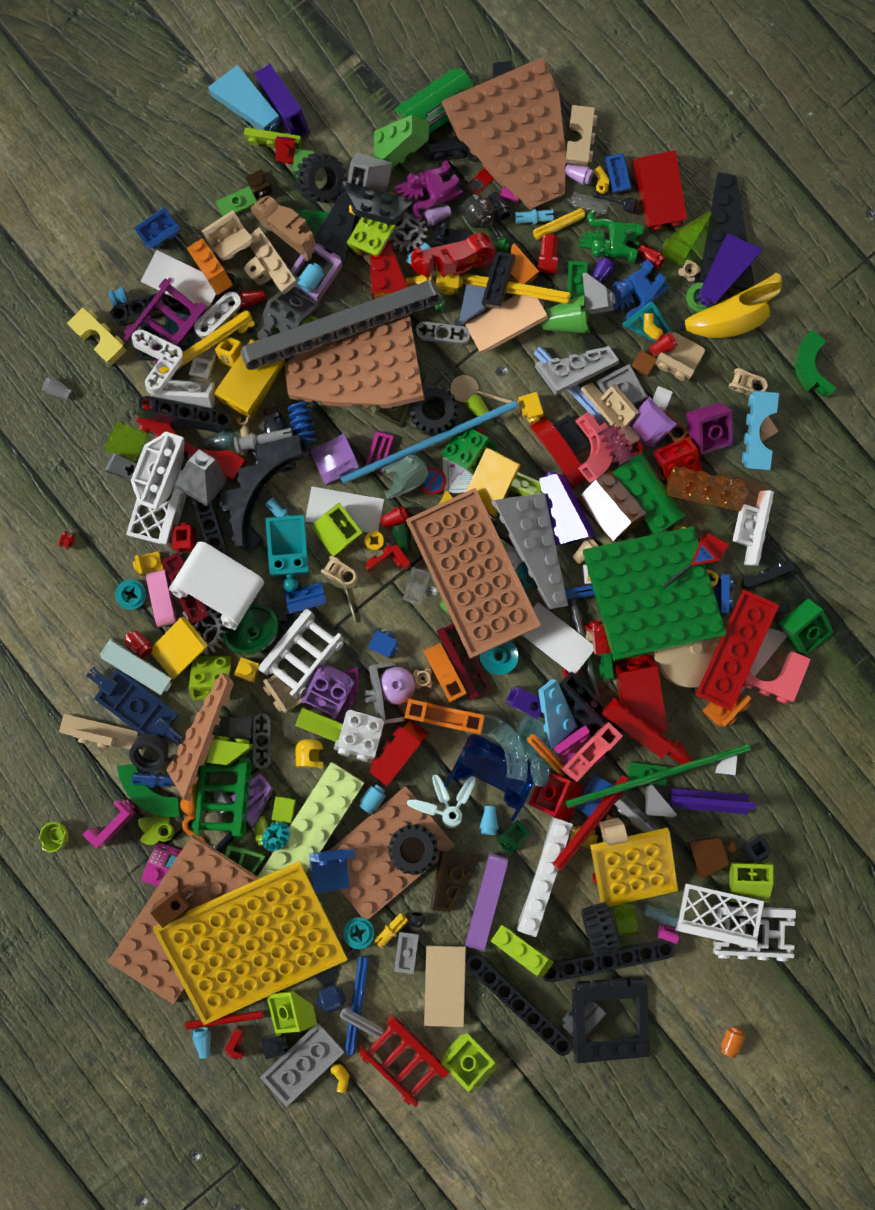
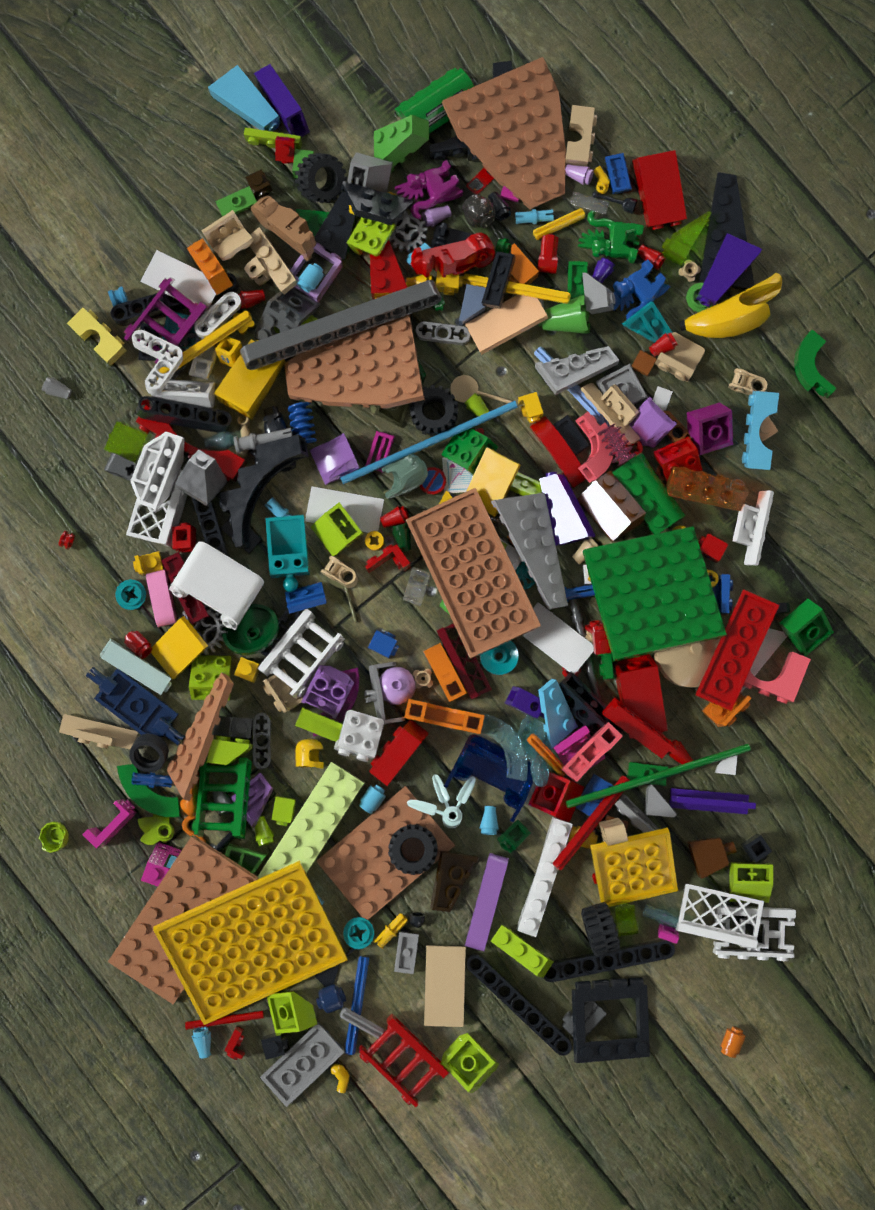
blue bracket [134,207,180,250] -> none
reddish brown torso [150,884,197,928] -> none
teal gear [261,821,290,851] -> none
blue bracket [309,849,355,893] -> none
yellow arm [644,313,663,340] -> none
piece [663,539,720,588] -> none
black hinge [741,561,796,589] -> none

